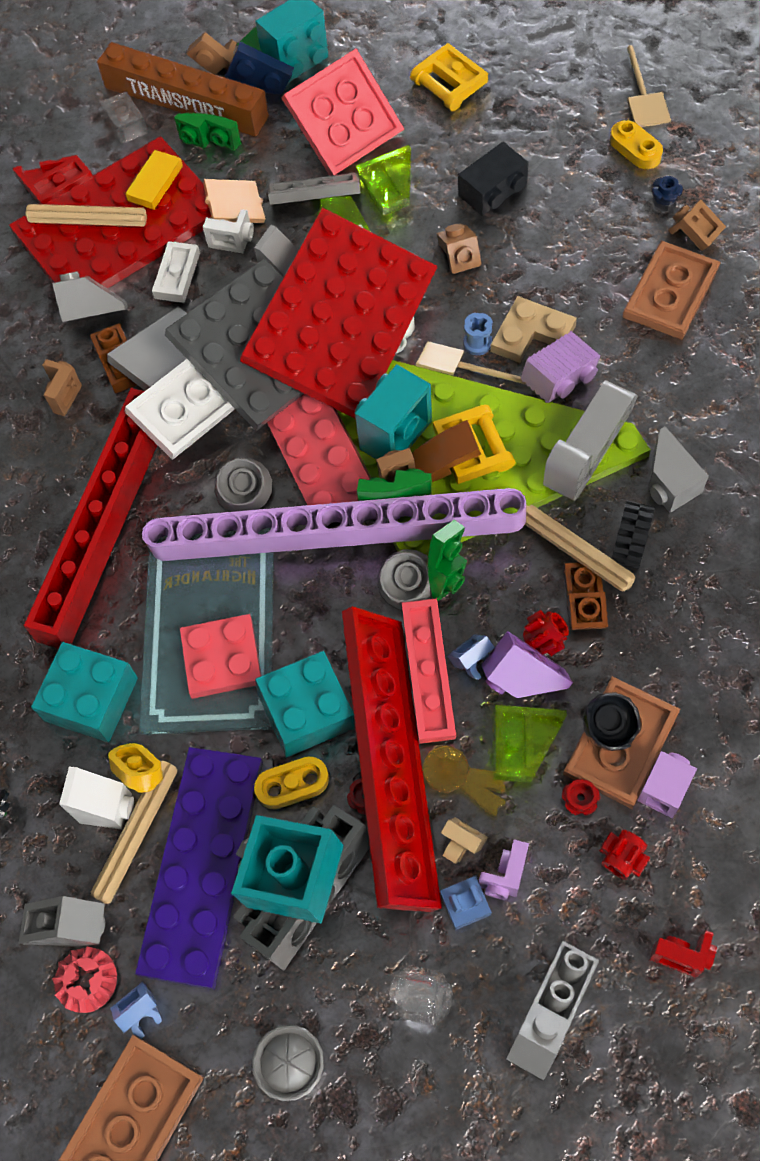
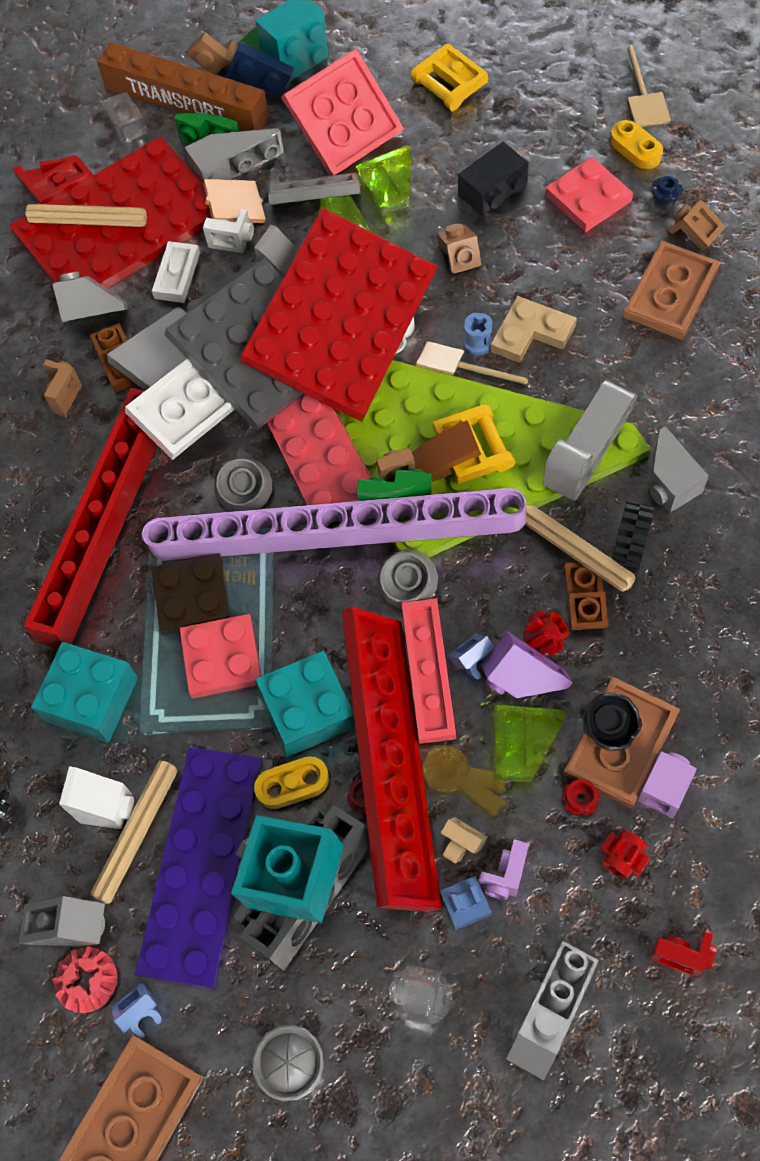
yellow plate [108,743,163,792] -> none
yellow tile [125,150,183,210] -> none
teal brick [355,364,432,459] -> none
green slope [428,520,467,601] -> none
lavender brick [521,331,600,403] -> none
none -> dark brown plate [151,553,231,636]
none -> light grey slope [184,128,284,182]
none -> coral plate [545,157,633,233]

